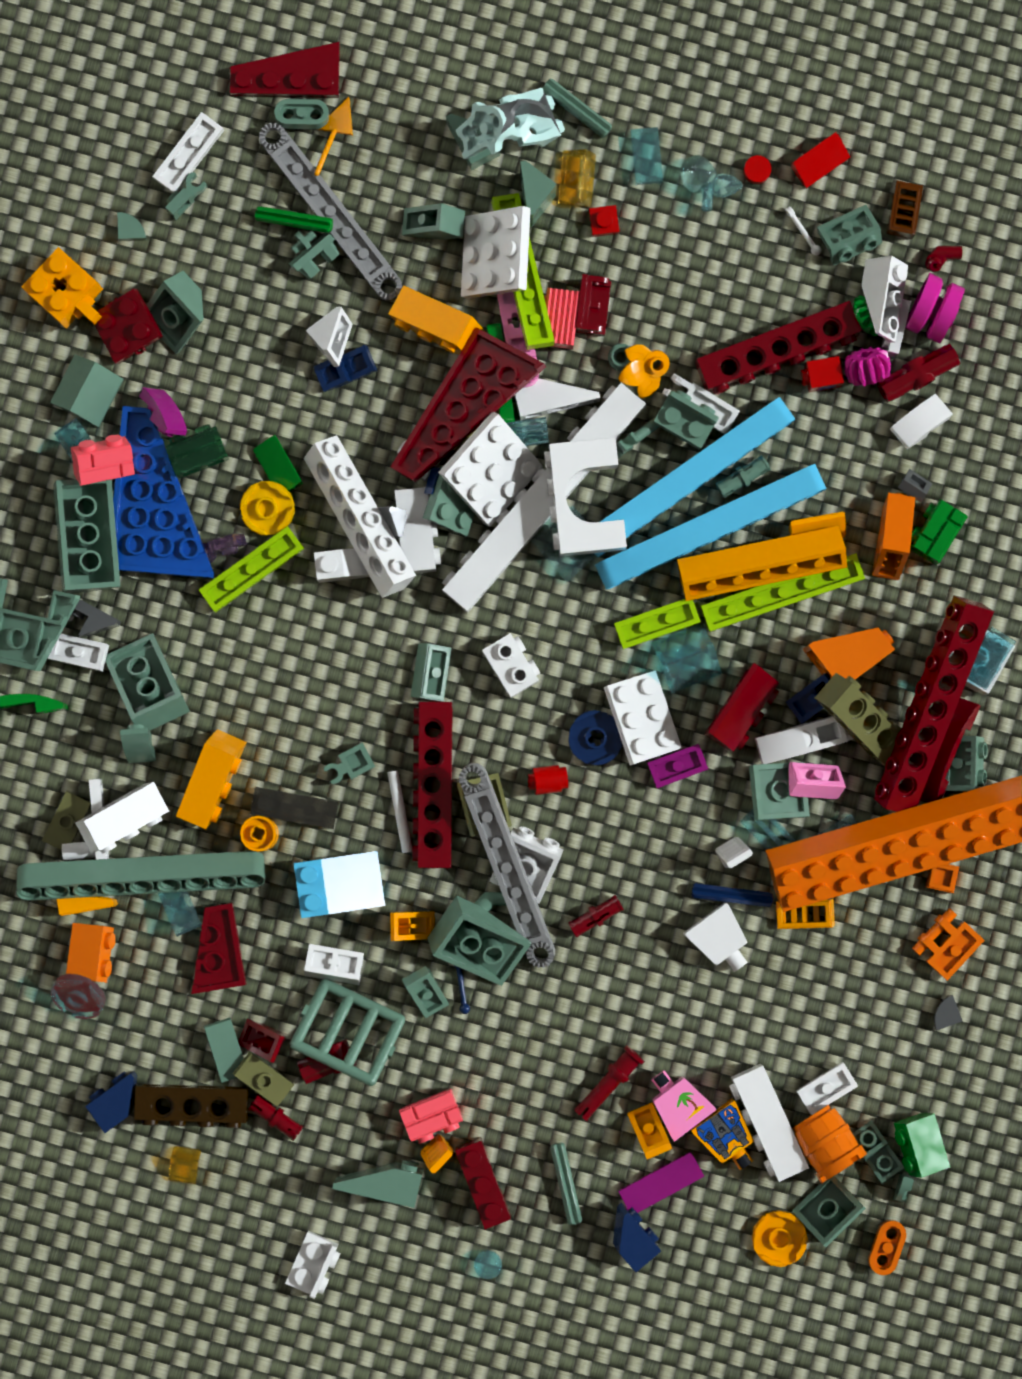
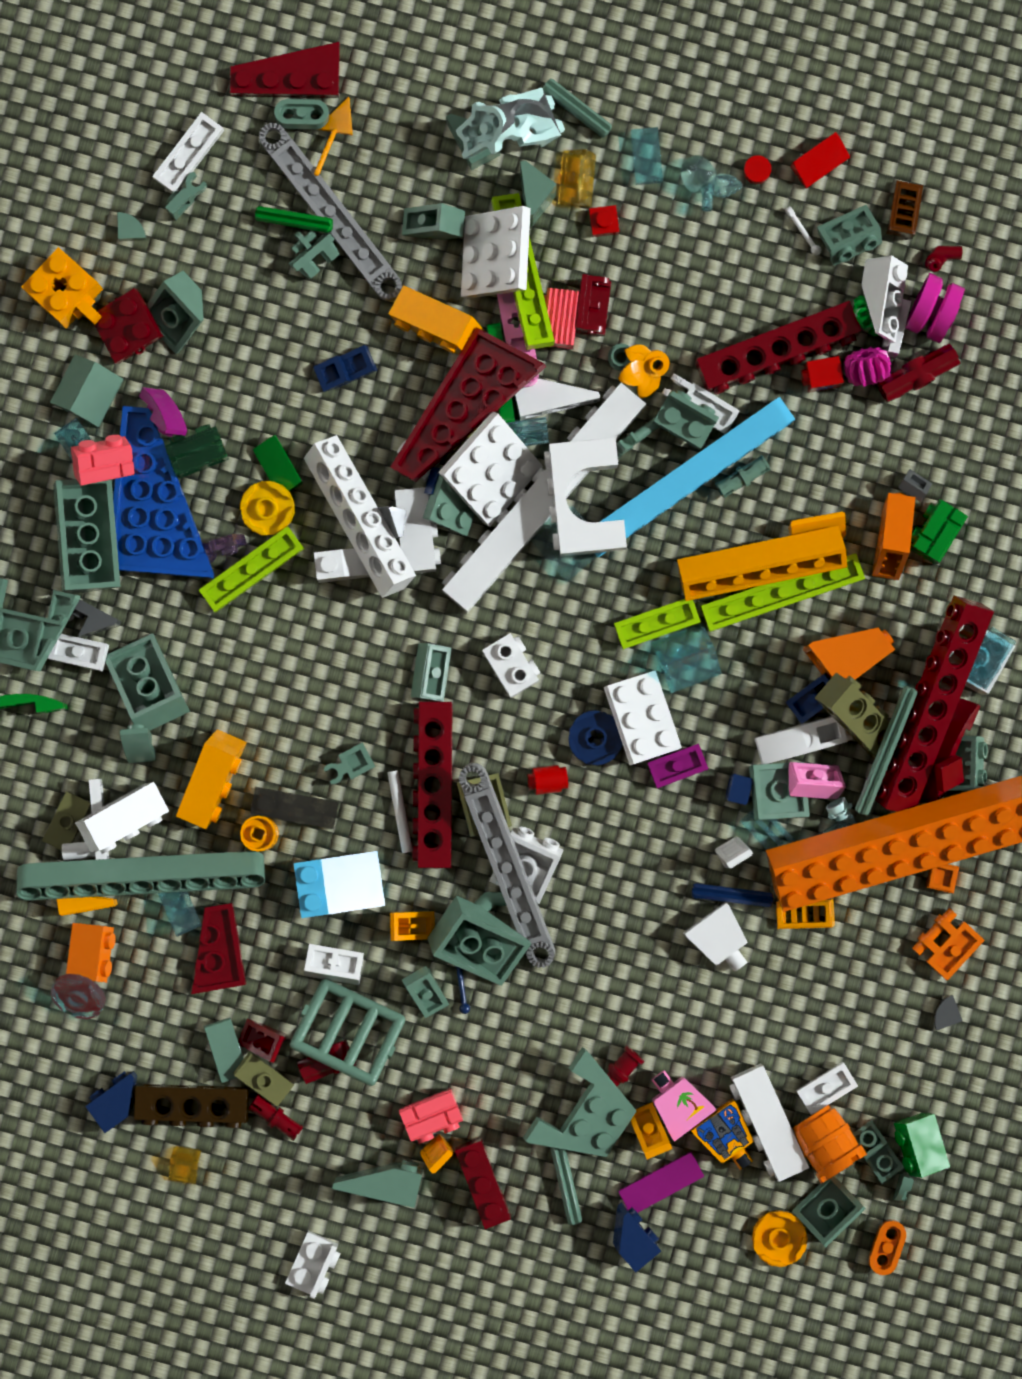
white slope [306,307,353,367] -> none
clear light blue tile [474,1250,502,1279] -> none
dark red pin [568,895,624,938] -> none
medium azure beam [595,464,827,590] -> none
dark red slope [704,663,779,753] -> none
white slope [890,394,953,449] -> none
none -> sand green wing [523,1047,636,1157]
none -> dark blue slope [724,774,753,805]
none -> light aqua plate [826,797,852,821]
none -> sand green axle [855,686,918,815]
none -> dark red tile [935,755,964,793]

